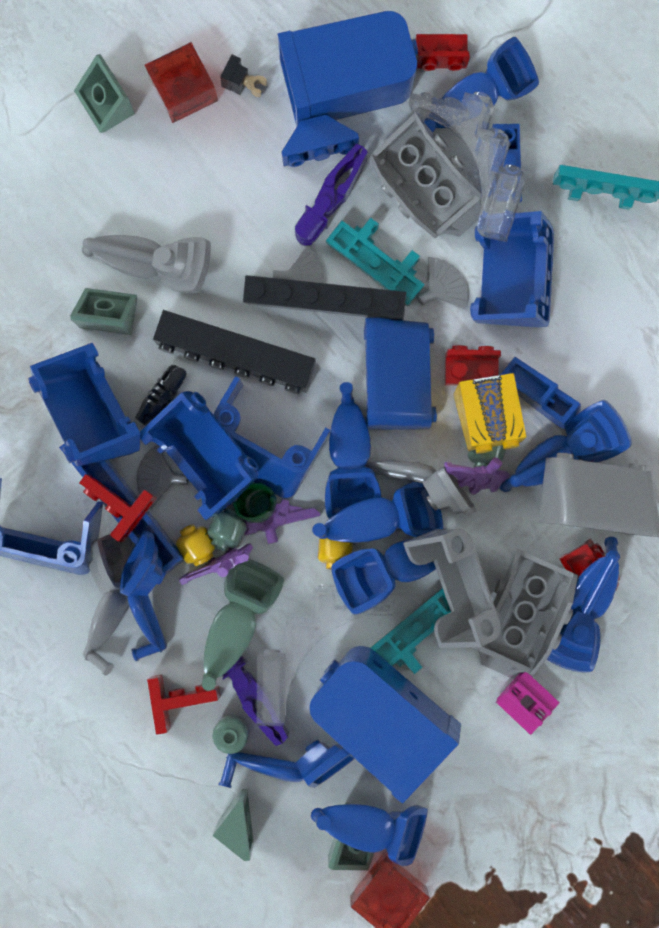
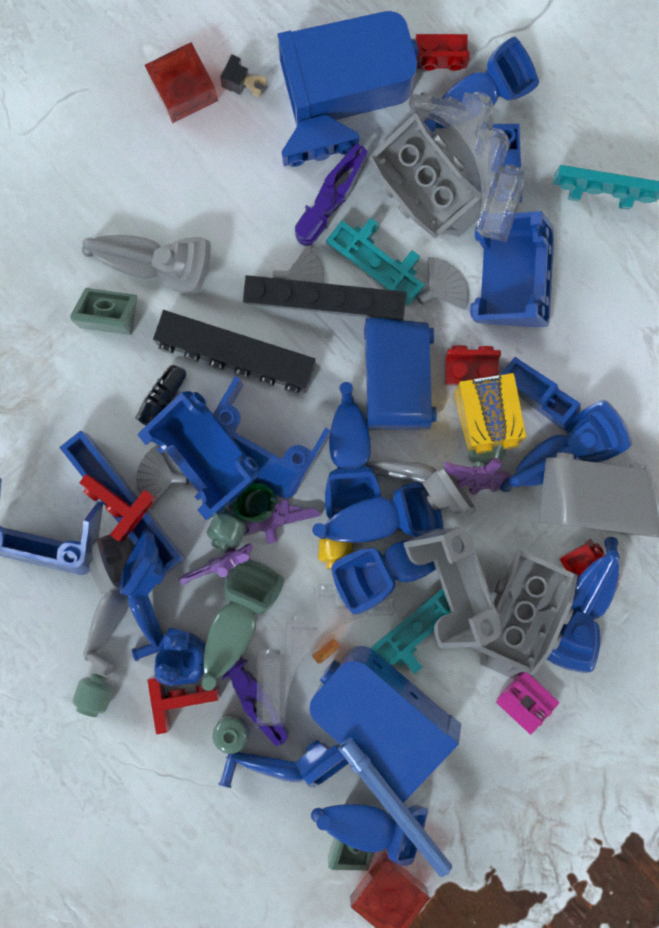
blue windscreen [28,342,141,466] -> none
sand green slope [74,54,135,133] -> none
yellow head [176,524,215,566] -> none
sand green slope [213,789,254,861] -> none
none -> sand green head [73,674,113,717]
none -> blue hair [154,628,206,686]
none -> clear orange tile [312,634,340,664]
none -> medium blue axle [338,738,452,877]

